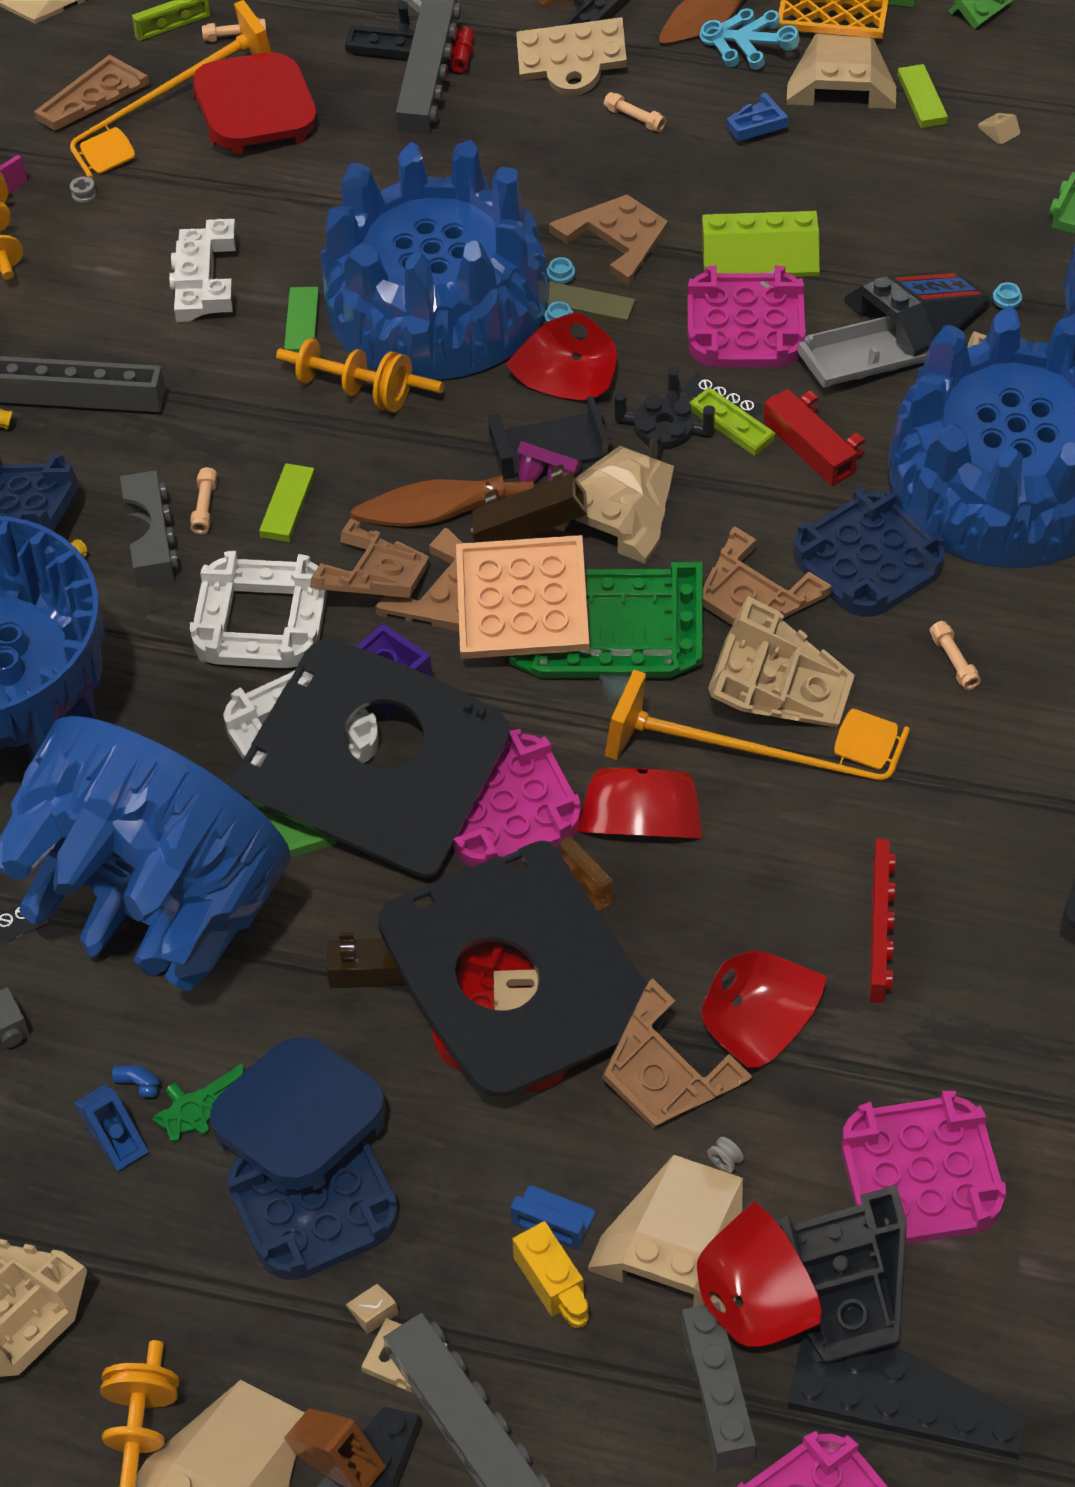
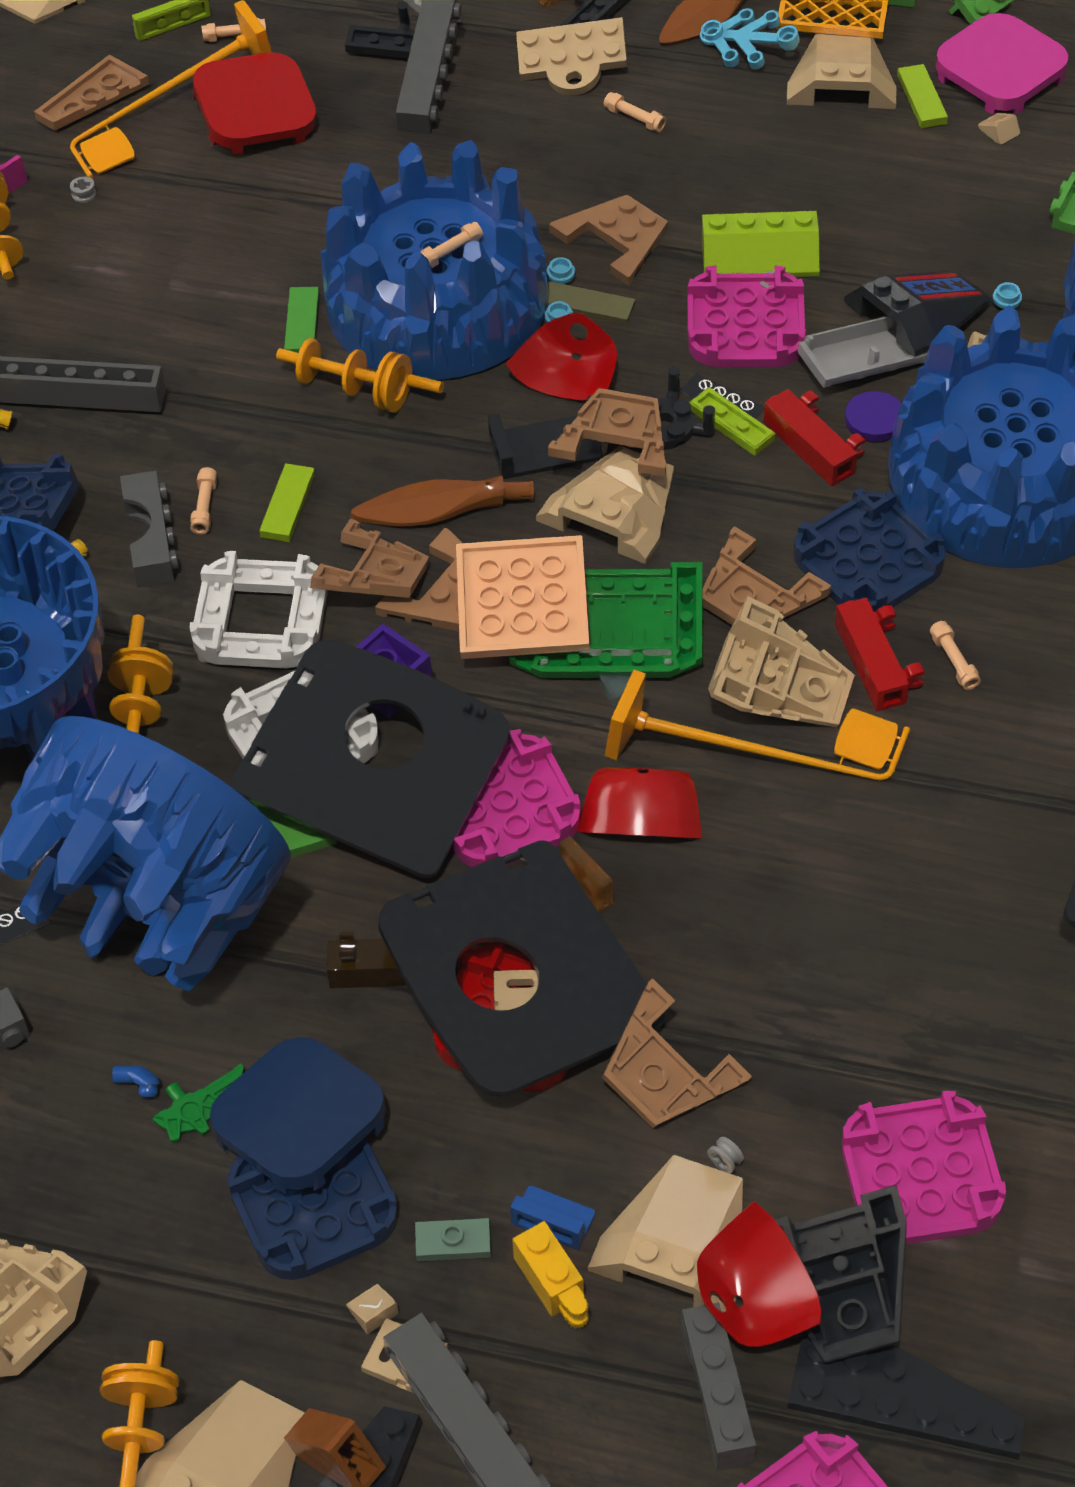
blue slope [73,1084,149,1171] -> none
white bracket [170,219,237,322] -> none
red pin [451,26,475,73] -> none
dark brown brick [470,464,587,542] -> none
magenta tile [517,441,582,482] -> none
red piece [702,950,827,1067] -> none
blue wing [727,93,789,141] -> none
red plate [869,839,896,1004] -> none
none -> light orange piece [107,614,174,734]
none -> sand green plate [415,1218,491,1262]
none -> light nougat bar [420,222,483,269]
none -> medium nougat wing [548,388,666,477]
none -> red brick [835,598,925,712]
none -> dark purple tile [845,391,901,442]
none -> dark pink tile [936,13,1068,115]

